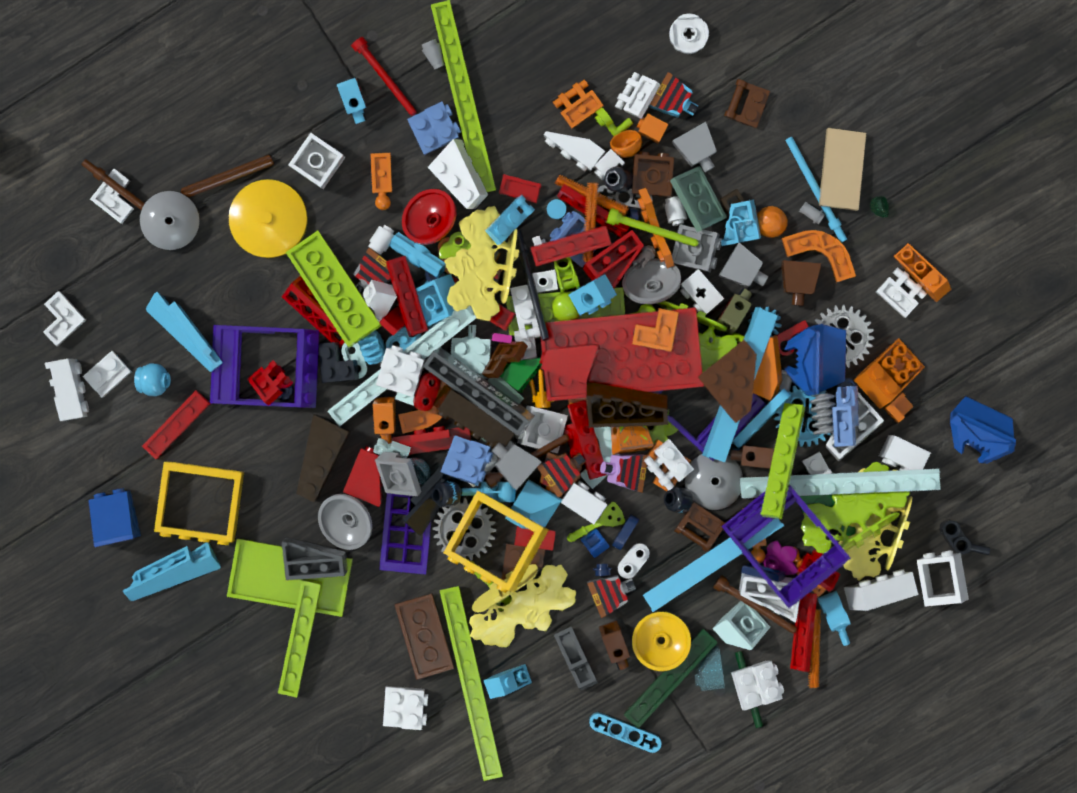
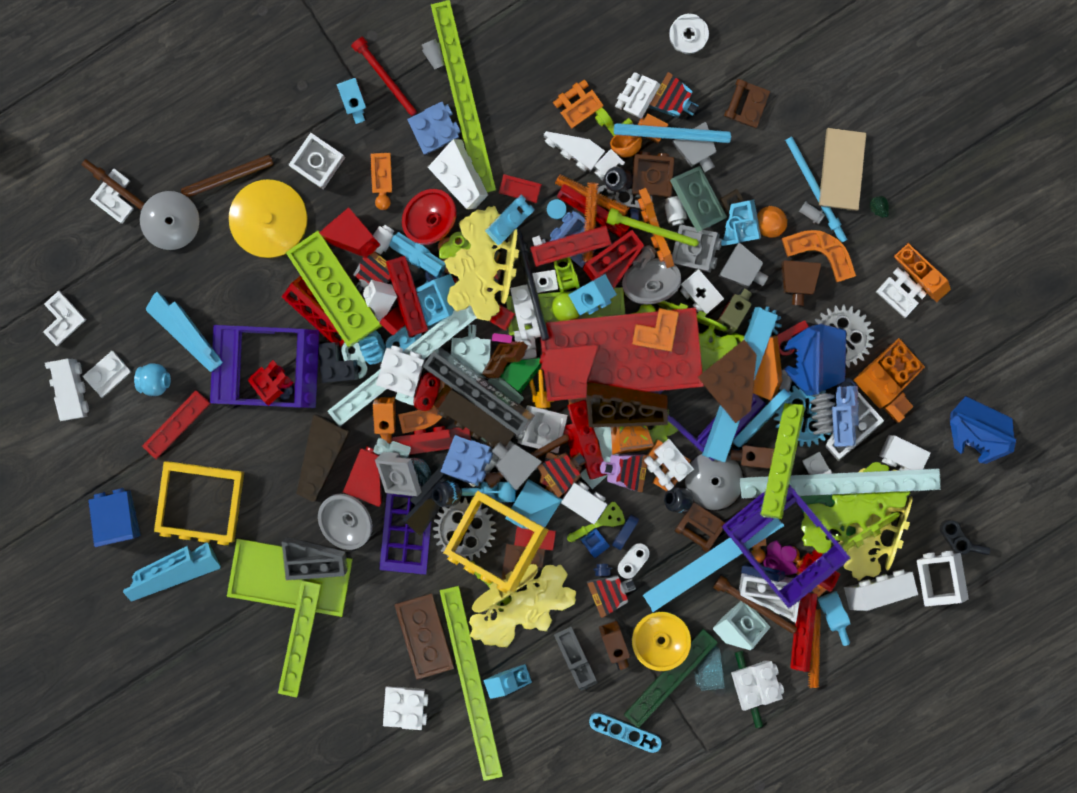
none -> red slope [319,207,381,258]
none -> medium azure axle [614,124,731,143]

